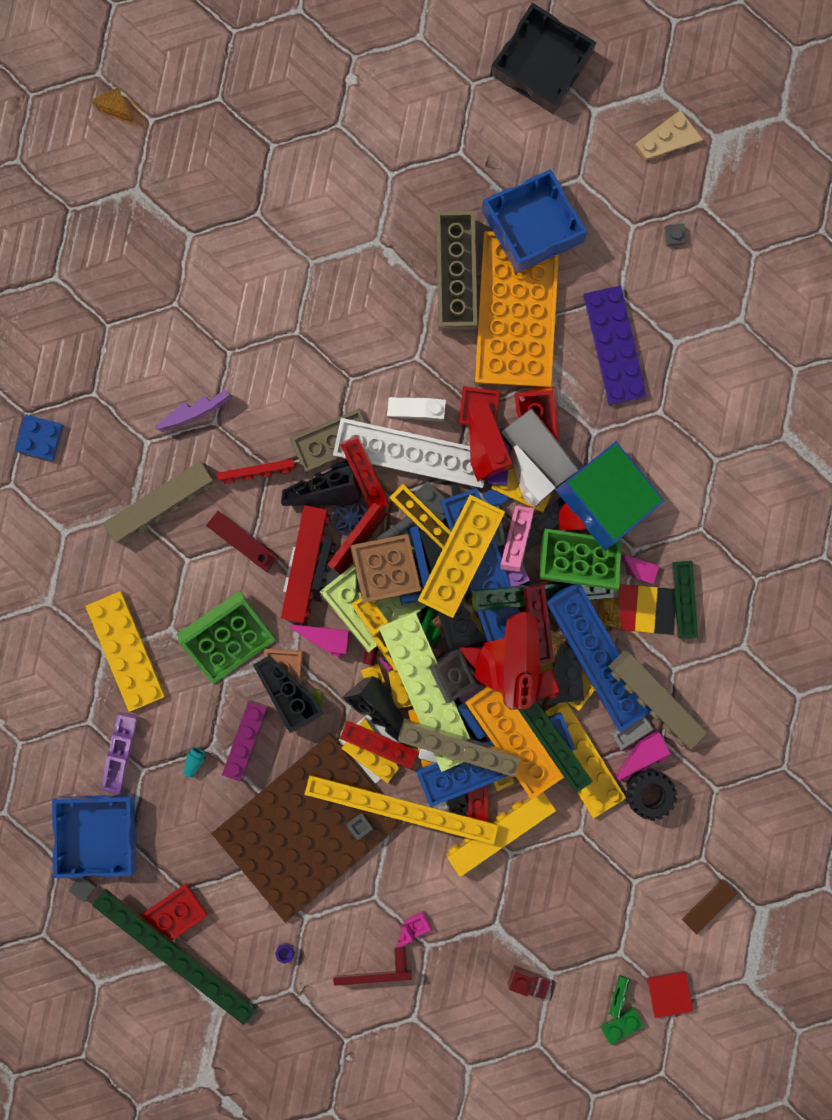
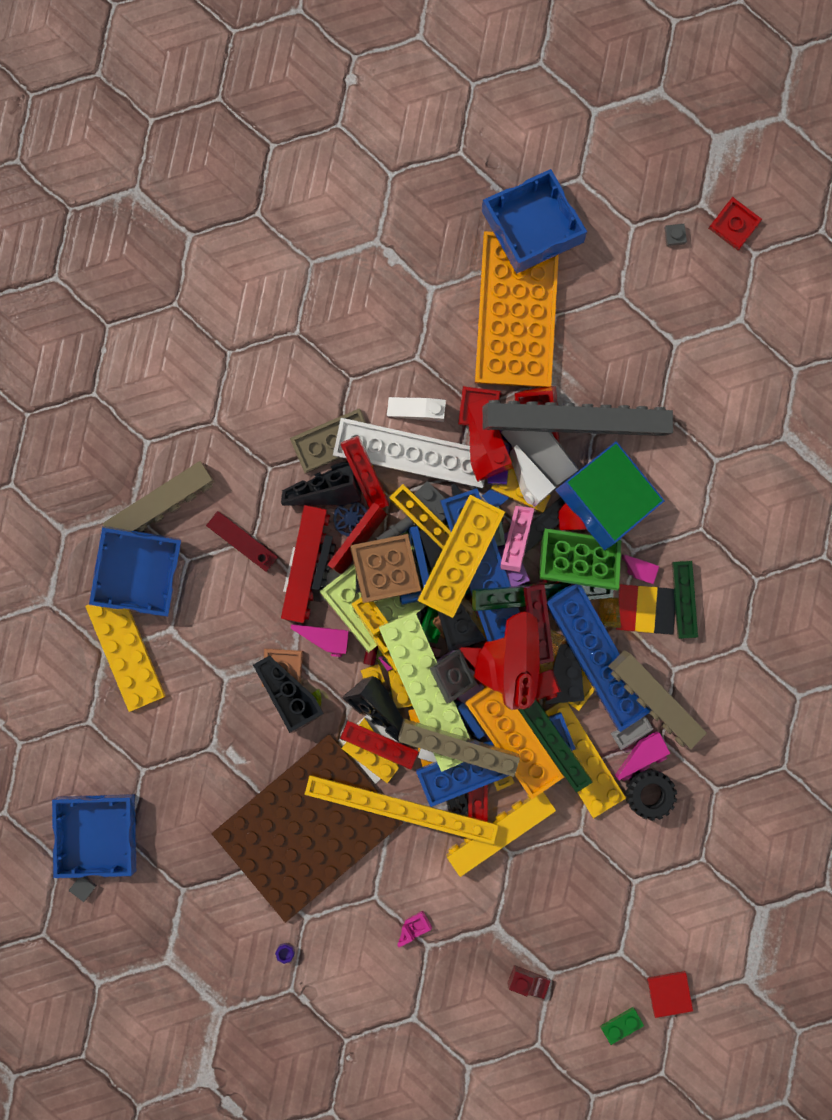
blue plate [15,414,64,461] -> none
dark green plate [92,888,257,1025] -> none
clear yellow slope [93,88,133,122] -> none
medium lavender slope [101,712,138,794] -> none
red plate [140,882,208,940] -> none
medium lavender slope [155,389,232,432] -> none
bright green slope [177,590,276,684] -> none
teal cone [183,747,206,778] -> none
red plate [217,459,296,484] -> none
magenta brick [222,700,269,782] -> none
dark red piece [333,947,412,986] -> none
dark grey plate [346,812,373,840] -> none
dark tan brick [436,211,477,331] -> none
black tile [490,2,597,115] -> none
dark purple plate [583,285,647,405] -> none
green pin [608,975,631,1018] -> none
tan wing [634,110,703,161] -> none
reddish brown tile [682,879,737,935] -> none
none -> blue tile [89,526,181,617]
none -> dark grey brick [482,400,673,436]
none -> red tile [708,197,762,251]

